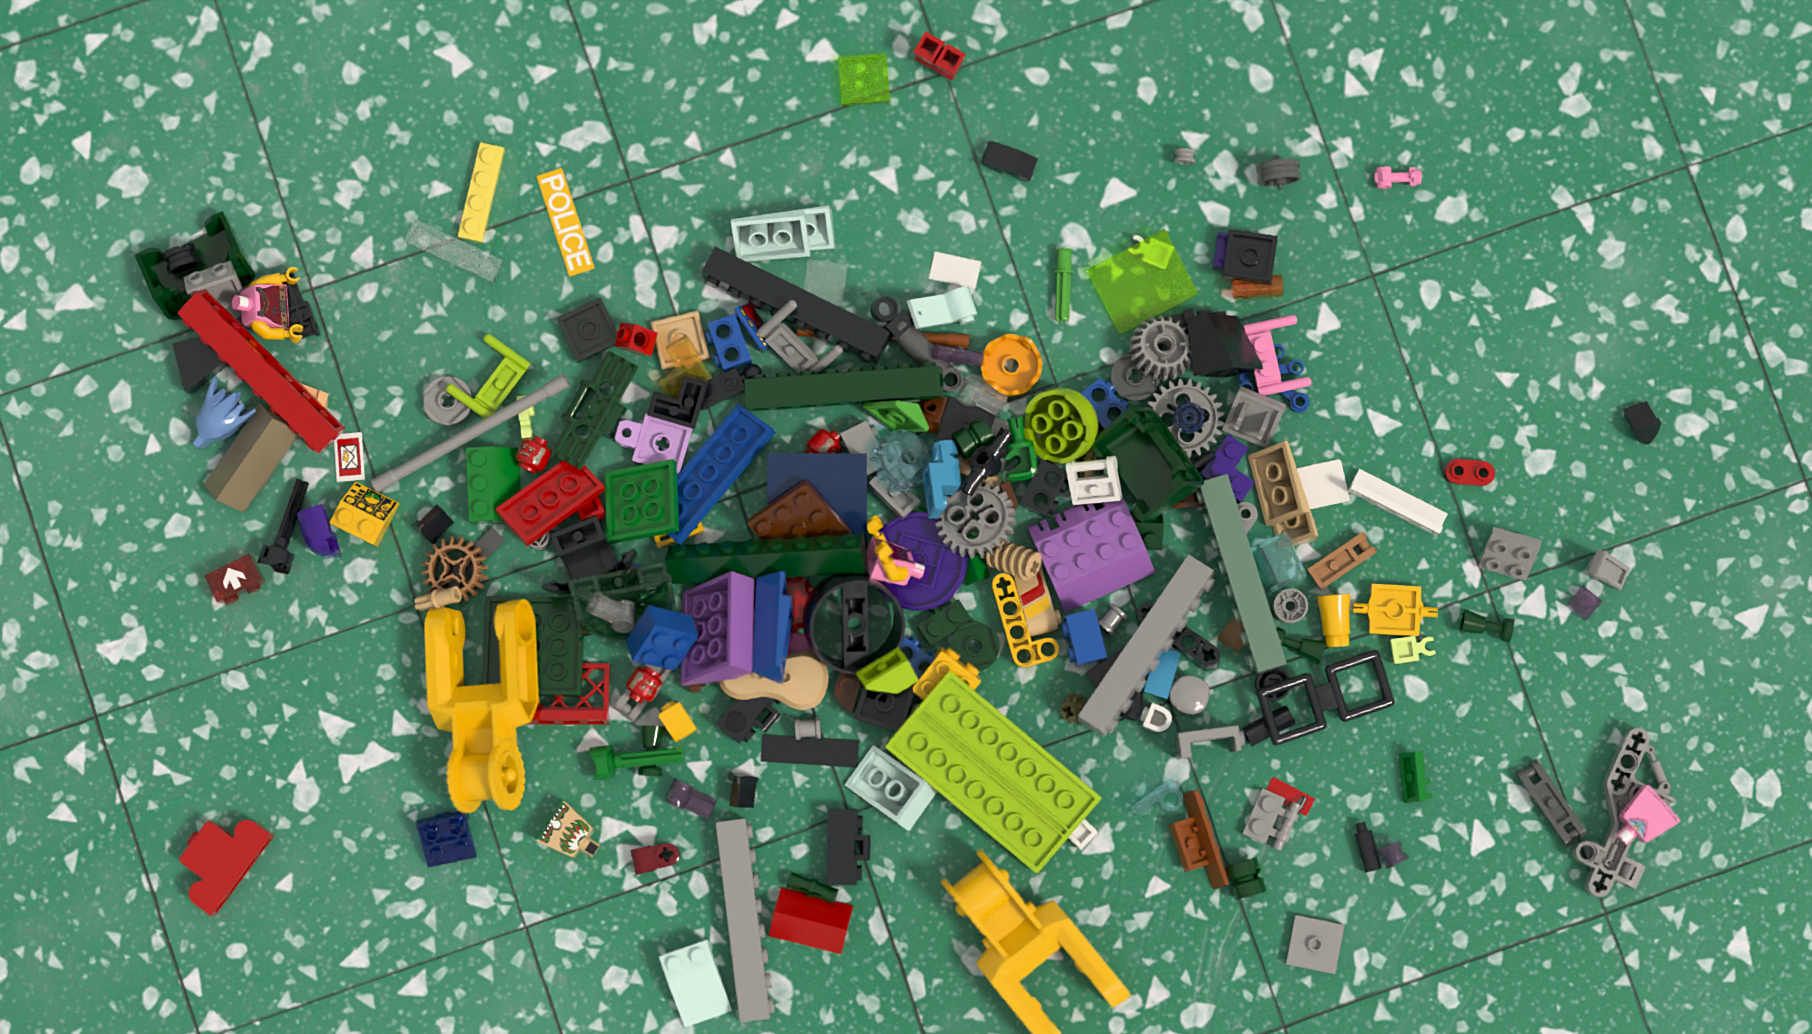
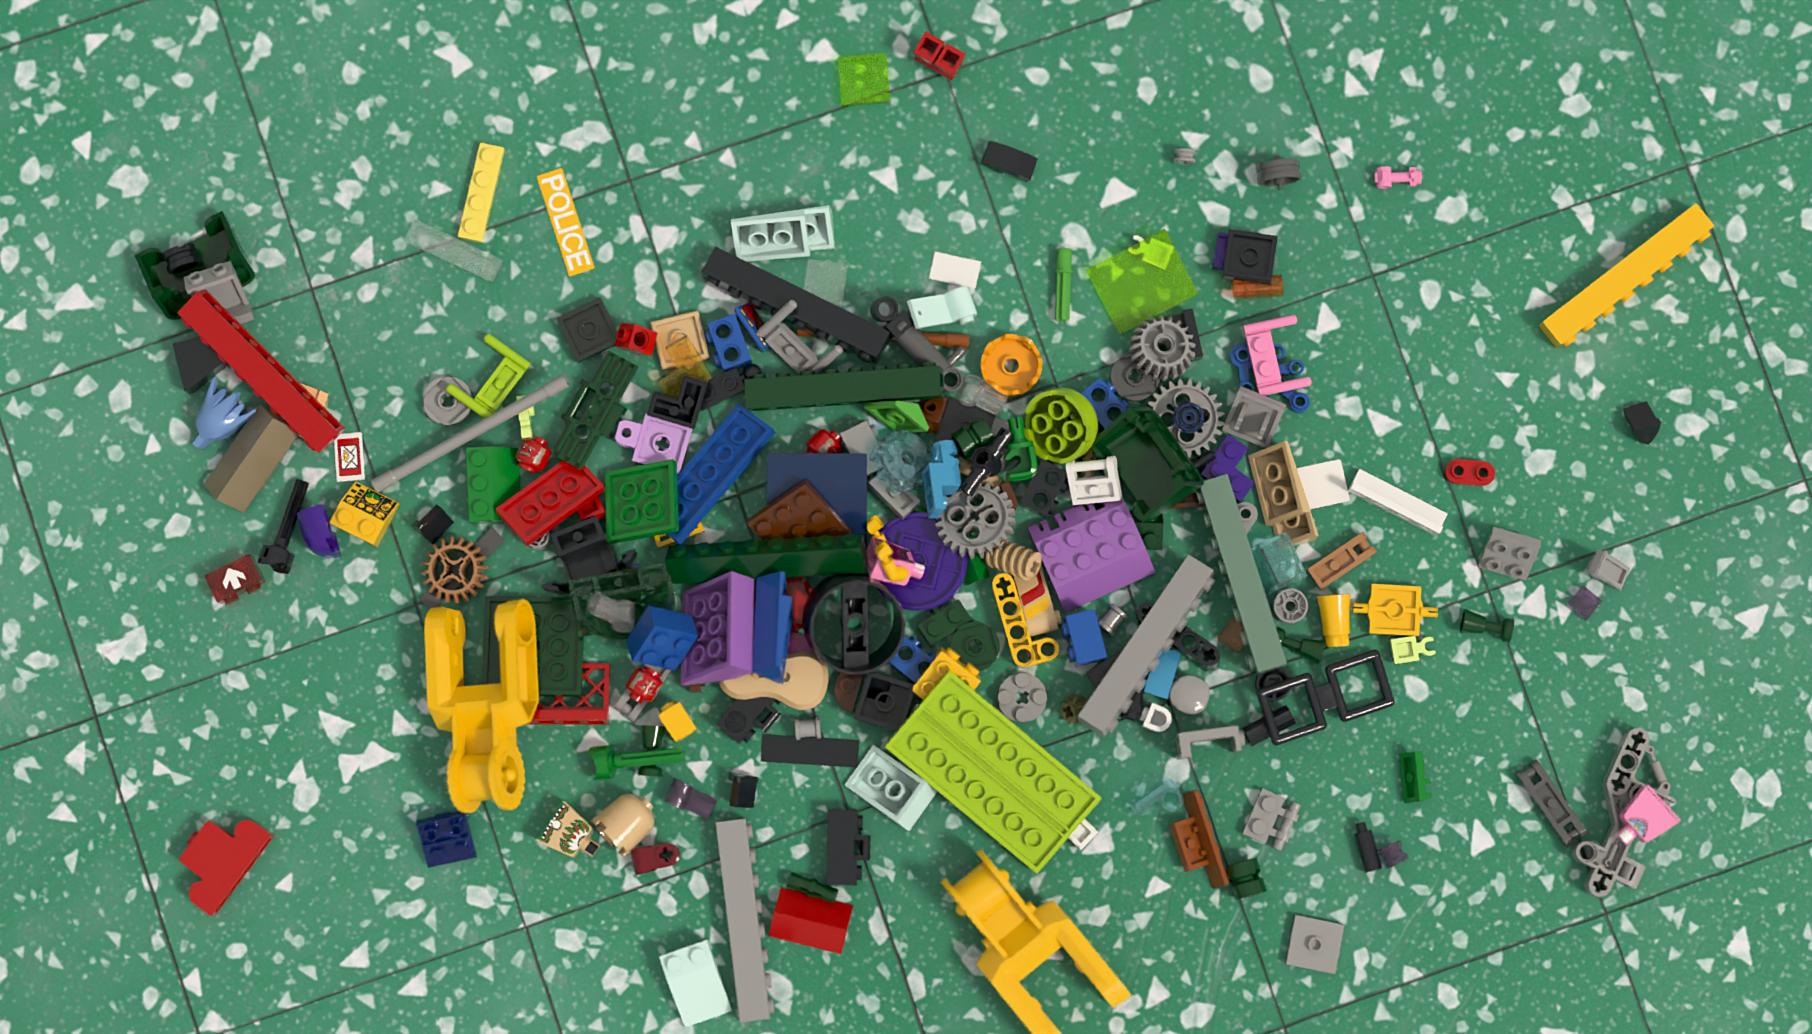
torso [232,267,303,343] -> none
black connector [282,272,320,343] -> none
tan axle [414,586,462,611] -> none
lime slope [856,647,919,694] -> none
clear purple pin [932,344,984,367] -> none
black slope [1187,310,1263,378] -> none
red sticker [1266,777,1315,816] -> none
none -> tan cylinder [591,793,655,857]
none -> light grey plate [997,673,1047,723]
none -> yellow brick [1538,203,1714,348]

